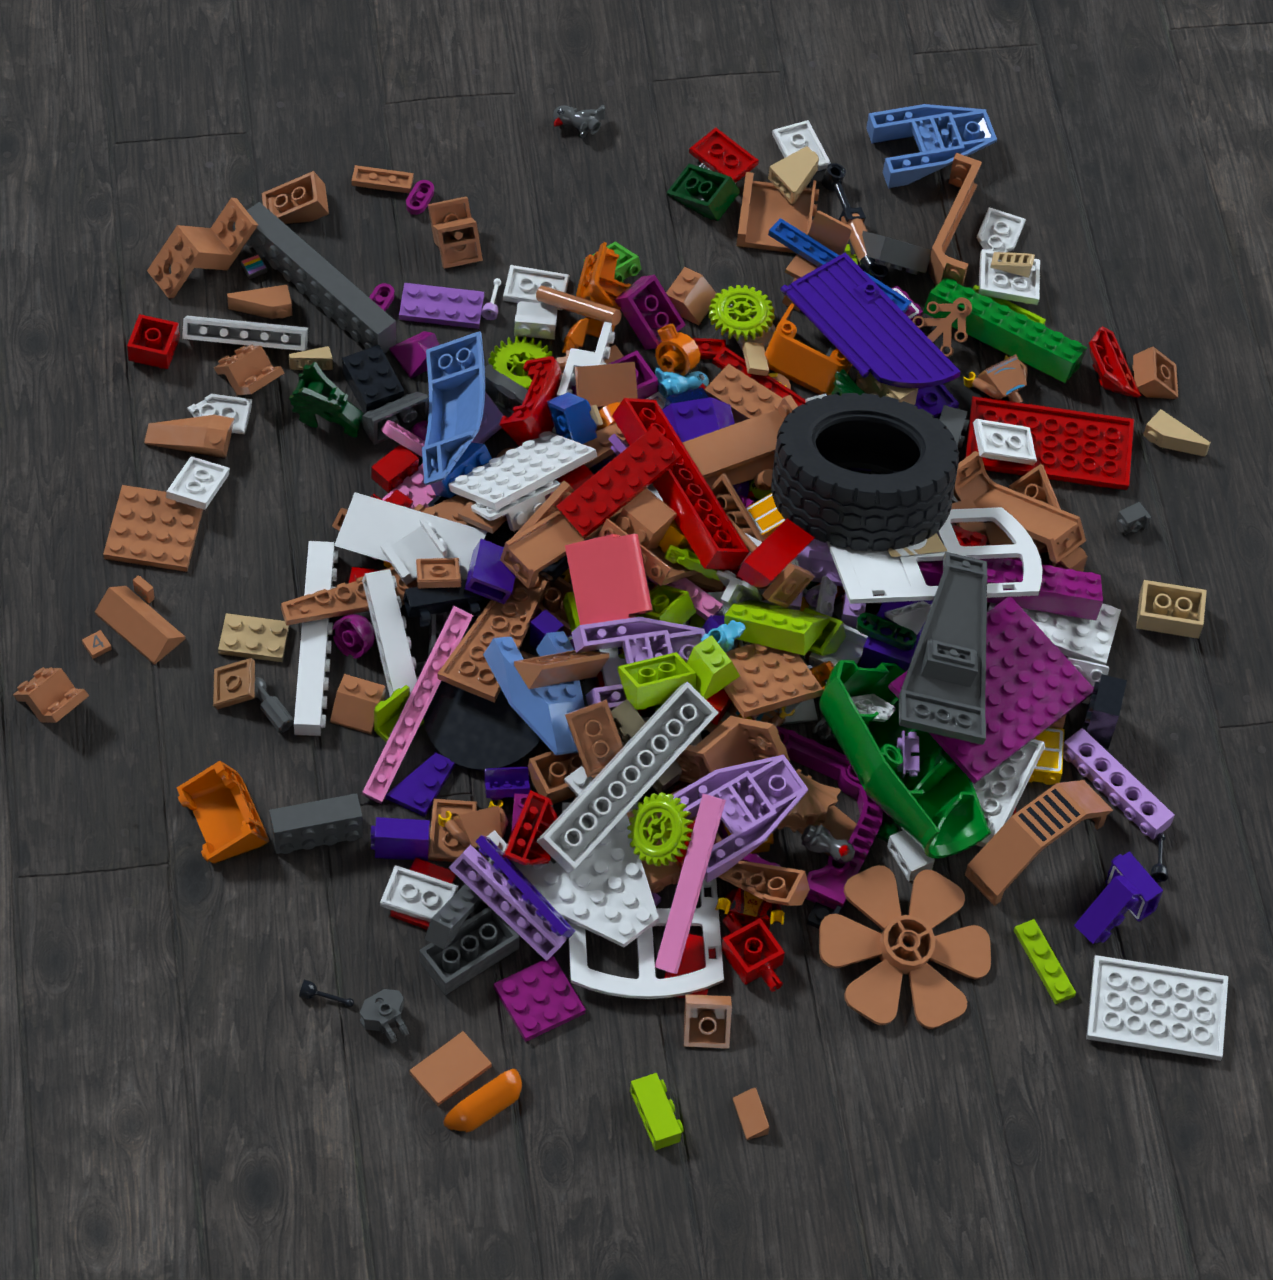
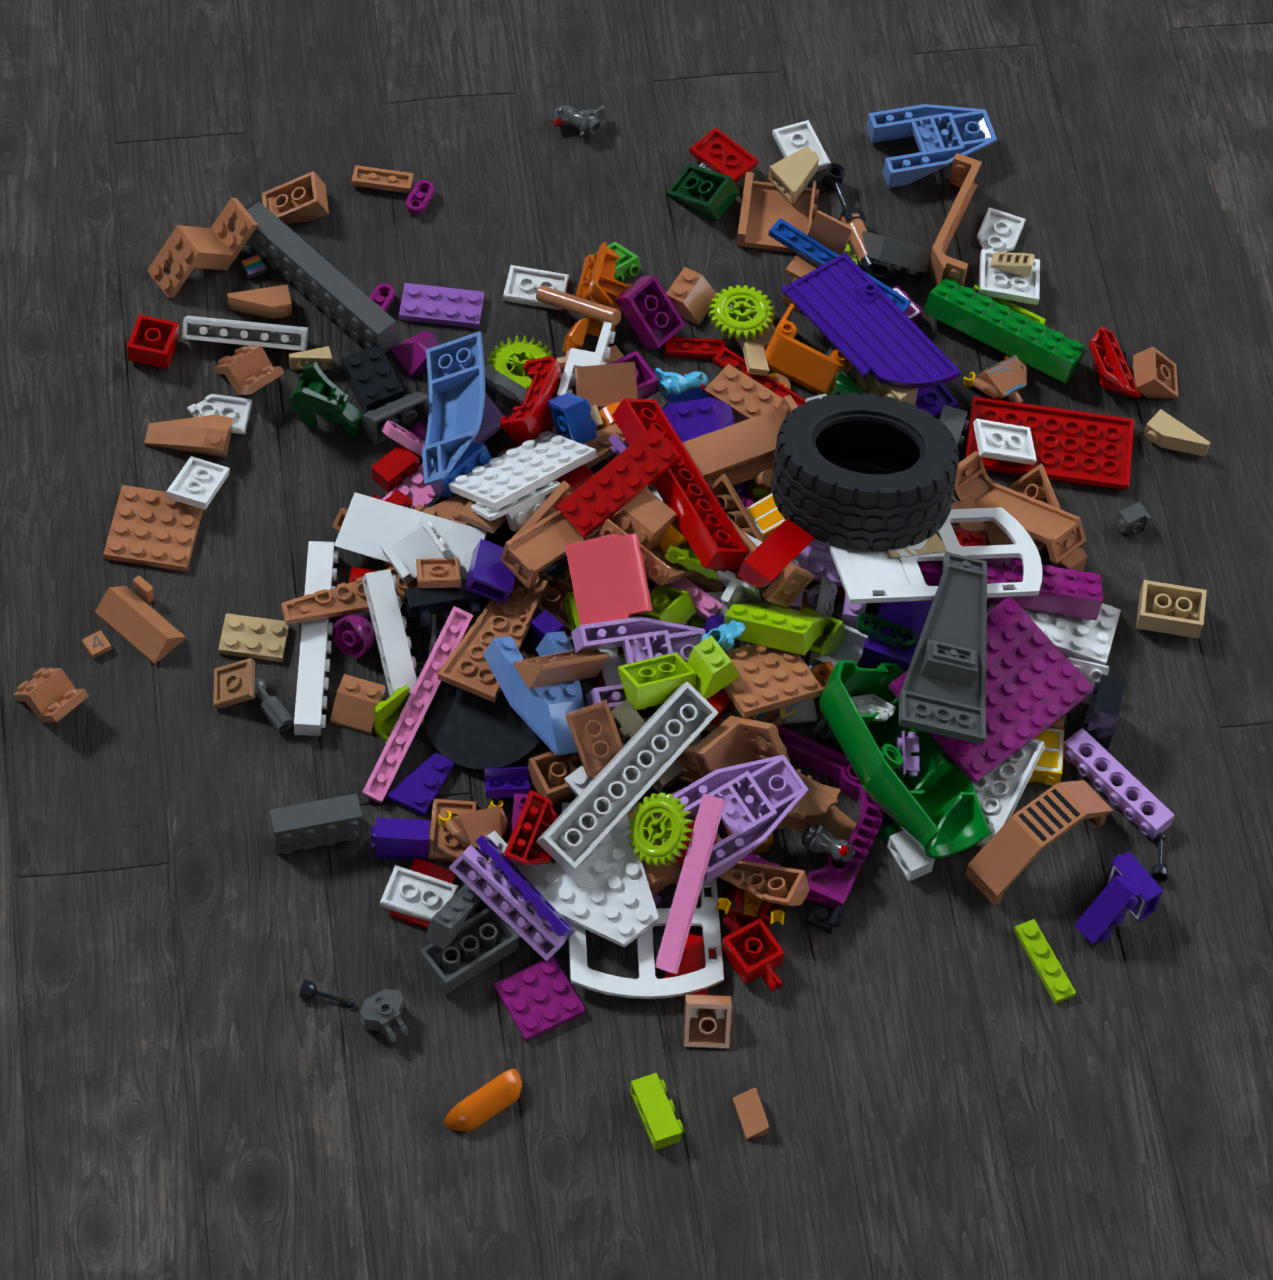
orange windscreen [177,761,269,863] -> none
nougat tile [409,1031,492,1106] -> none
nougat bracket [428,197,483,269] -> none
lavender hinge [481,278,501,320] -> none
white bracket [514,301,558,339] -> none
orange piece [655,324,700,376] -> none
nougat piece [819,865,991,1029] -> none
white slope [884,601,931,635] -> none
nougat plant [912,297,972,357] -> none
white plate [1086,955,1228,1061] -> none

